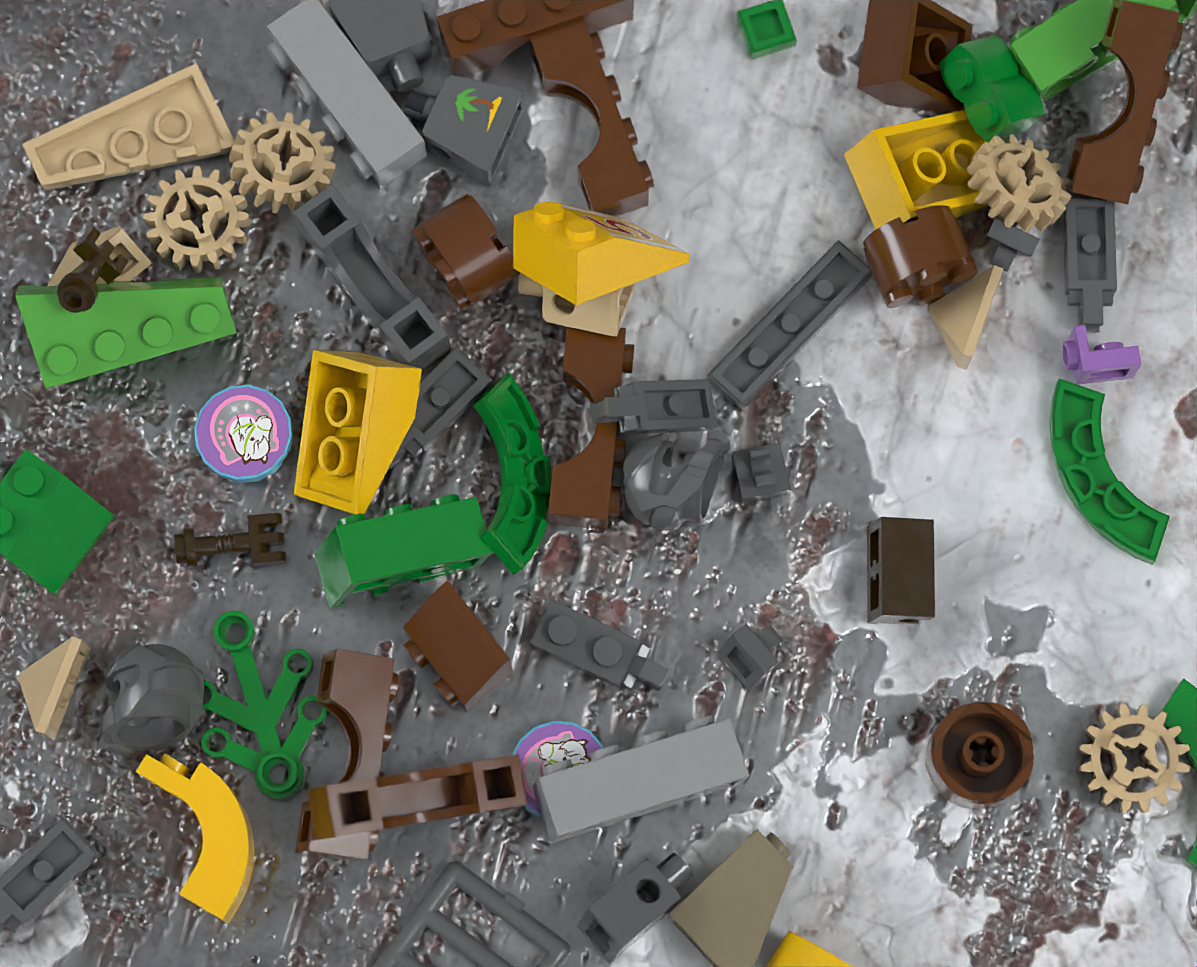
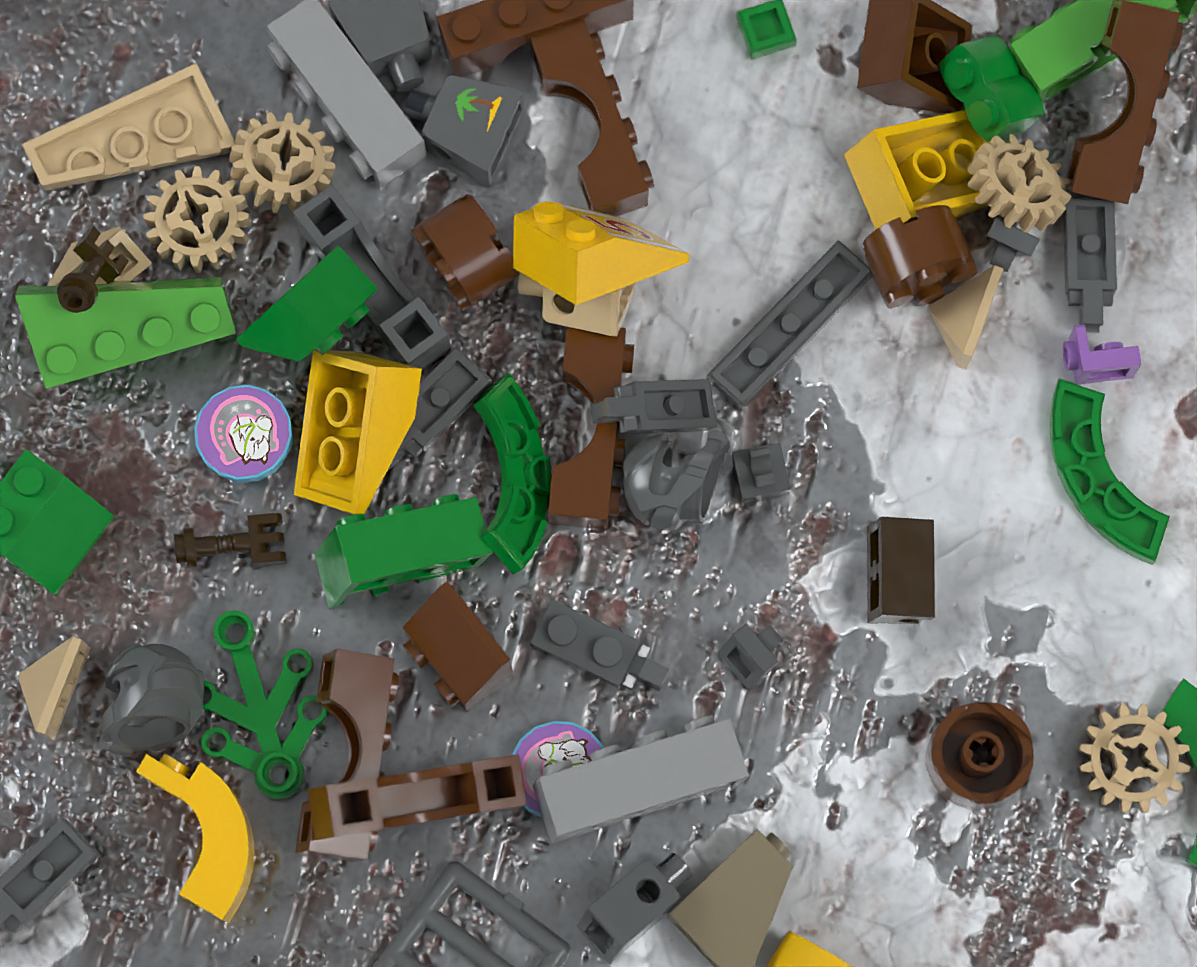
none -> green slope [236,245,378,362]

